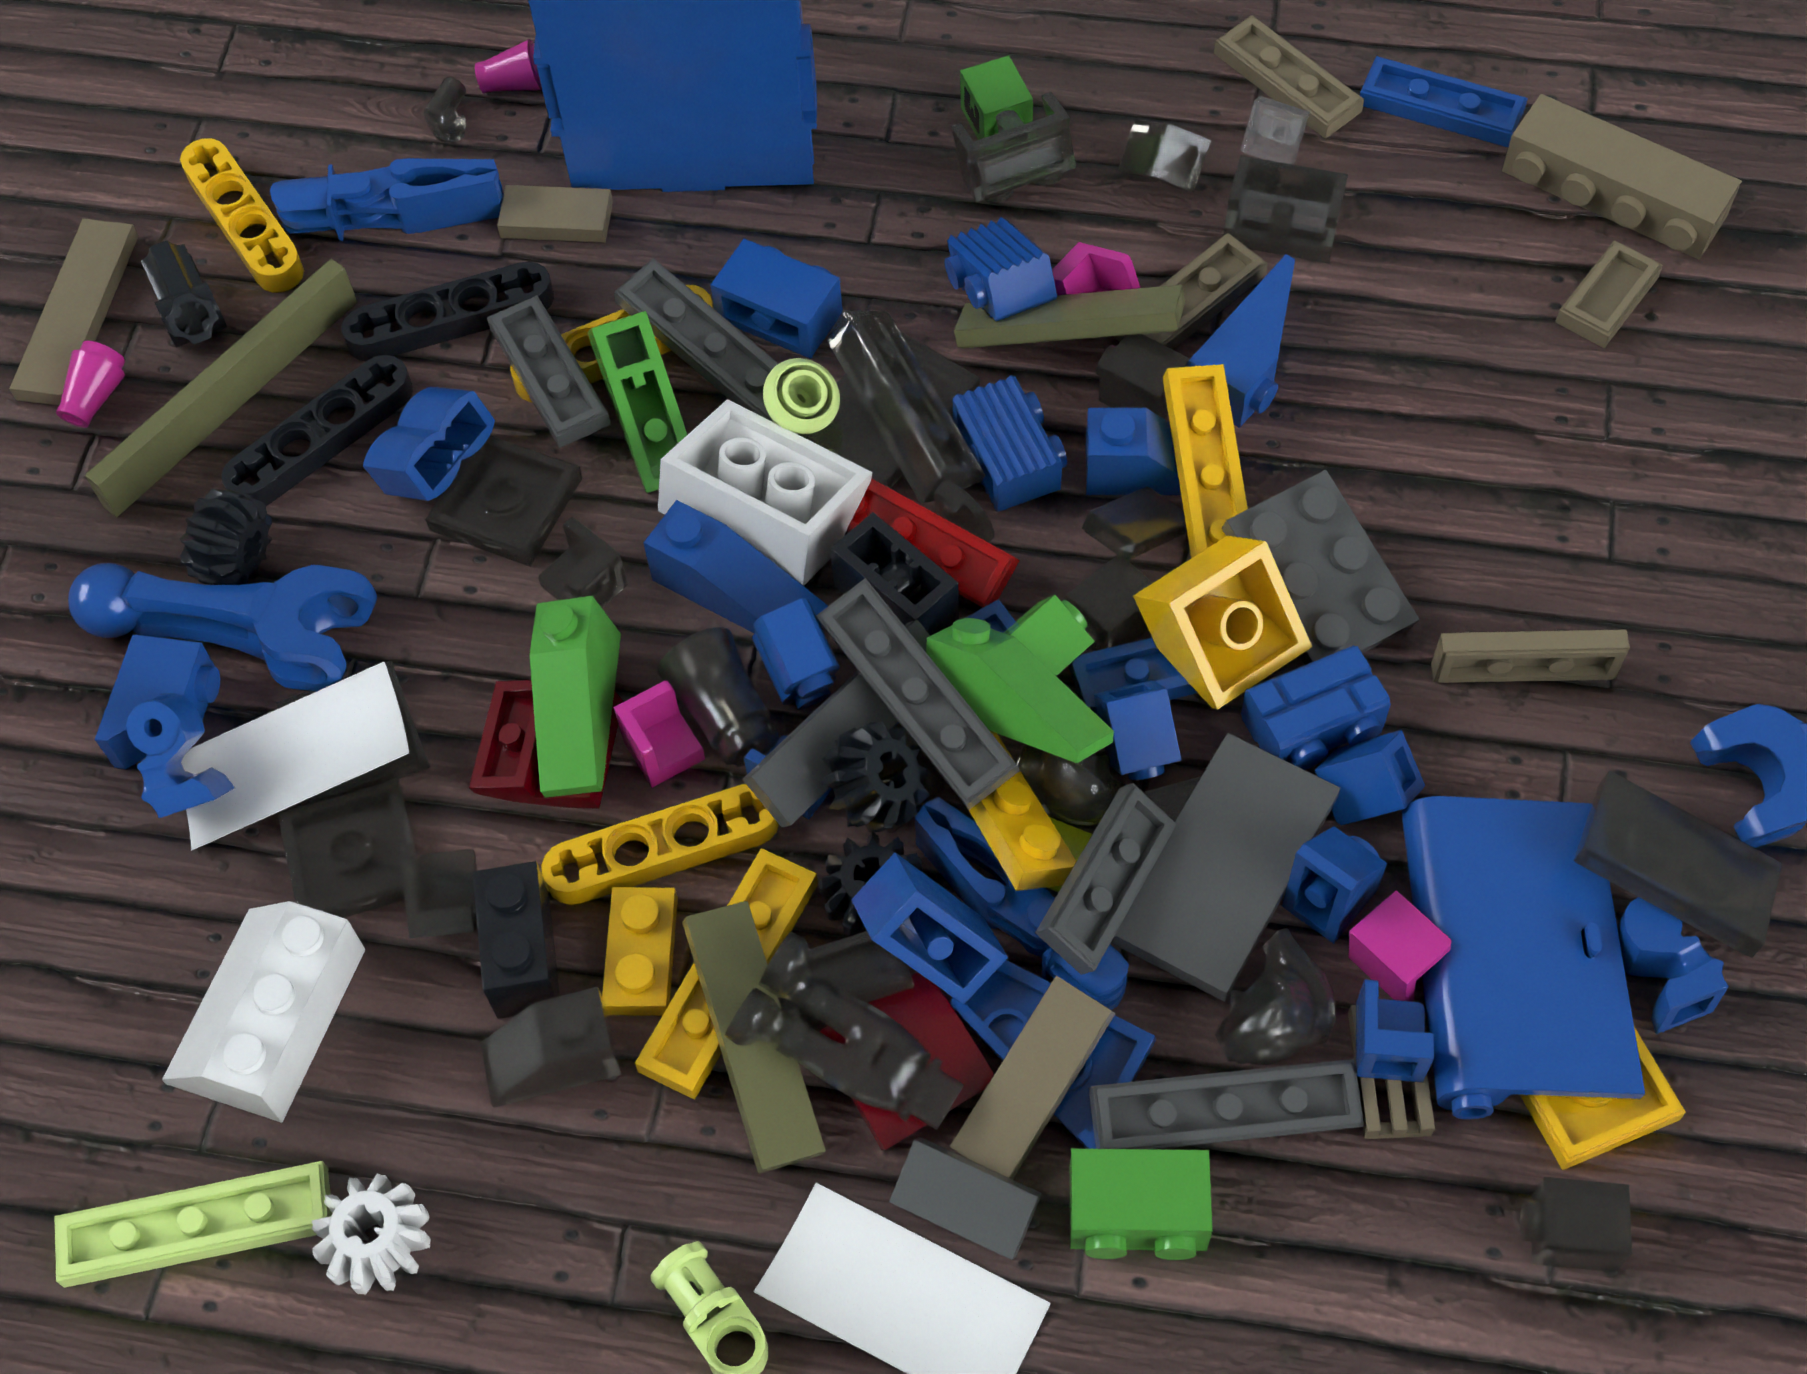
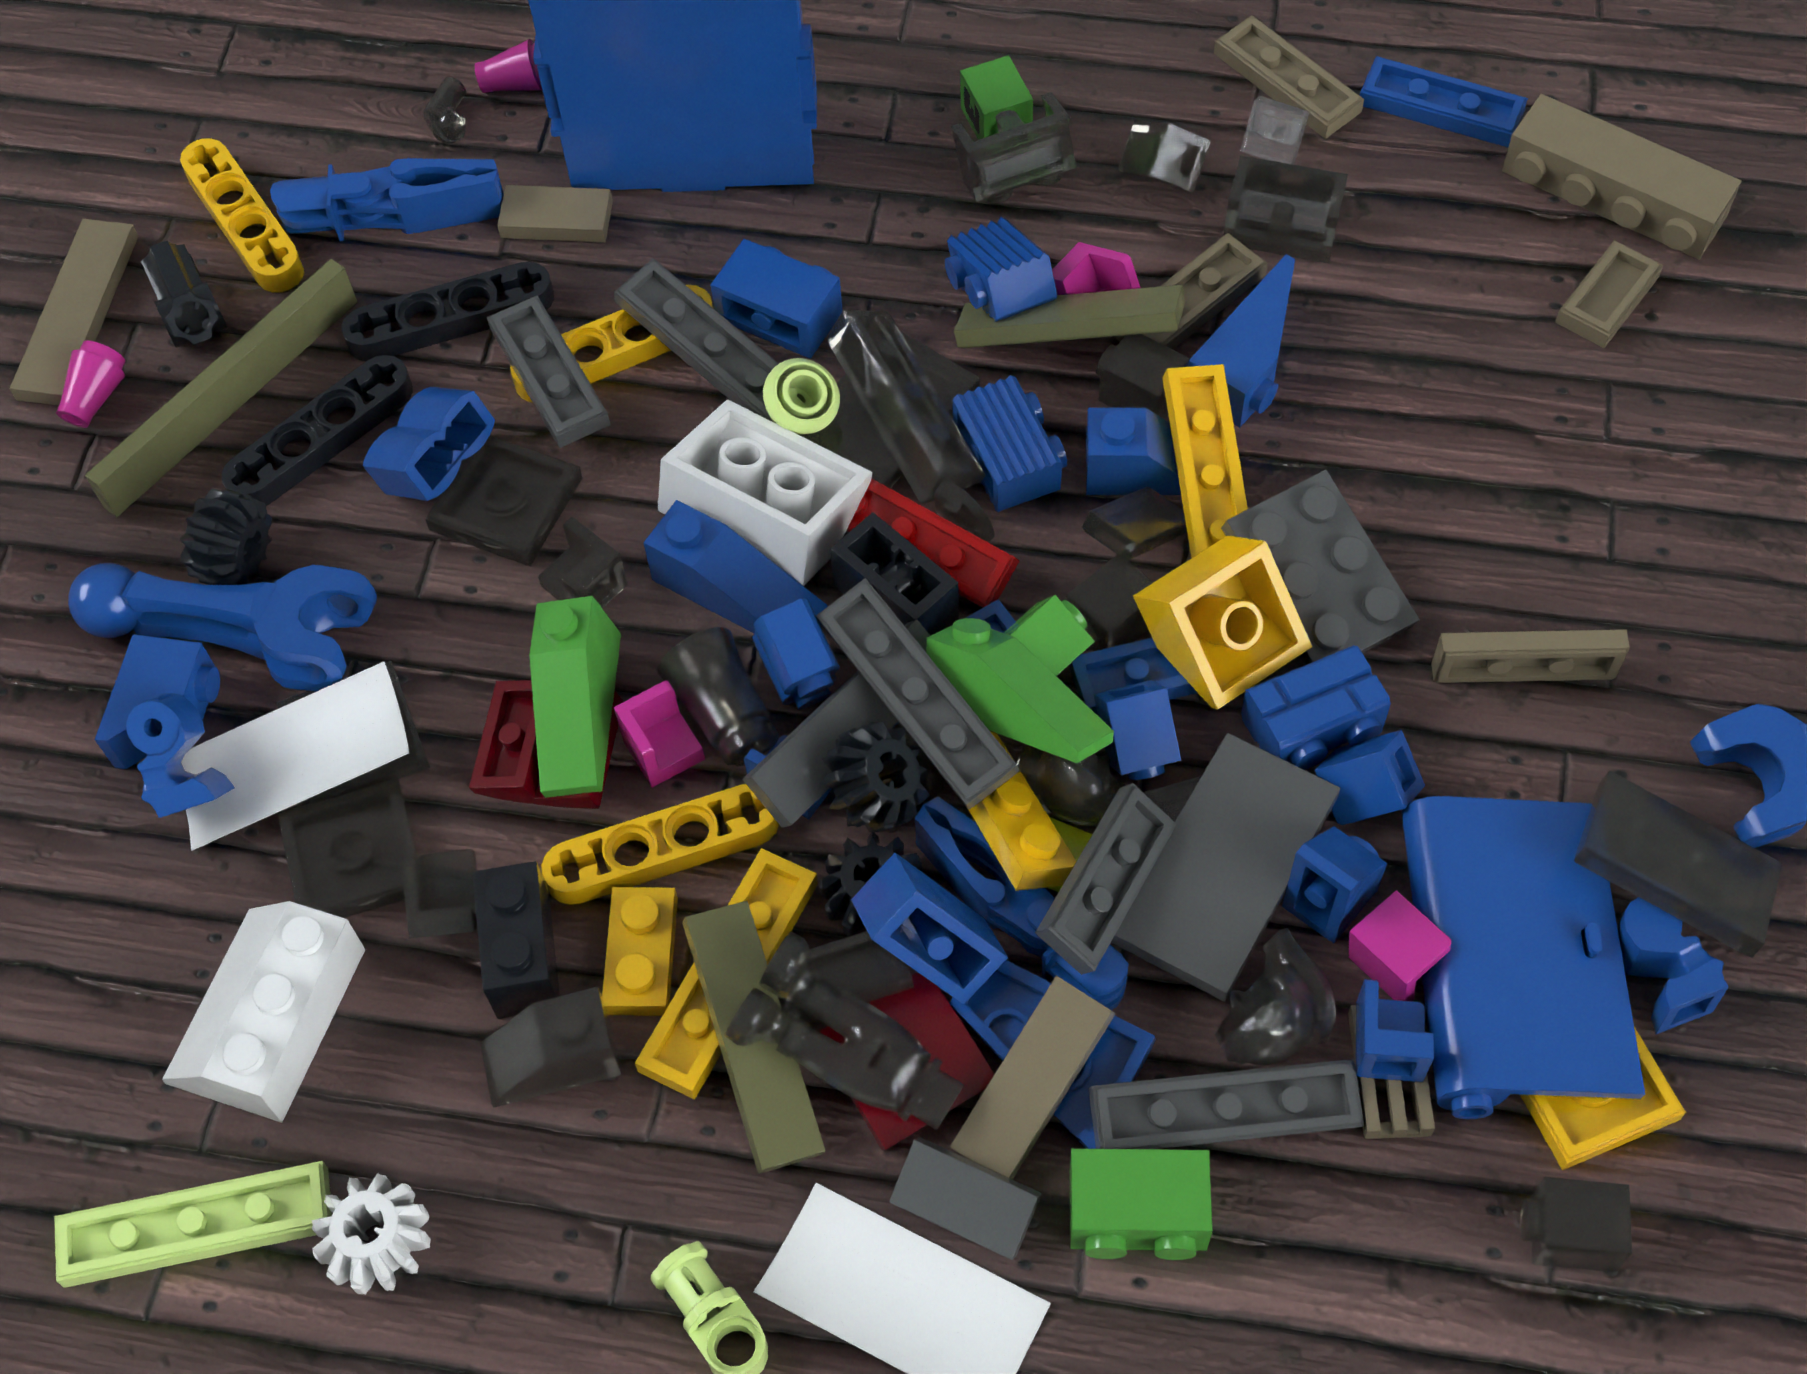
bright green slope [587,311,687,493] -> none

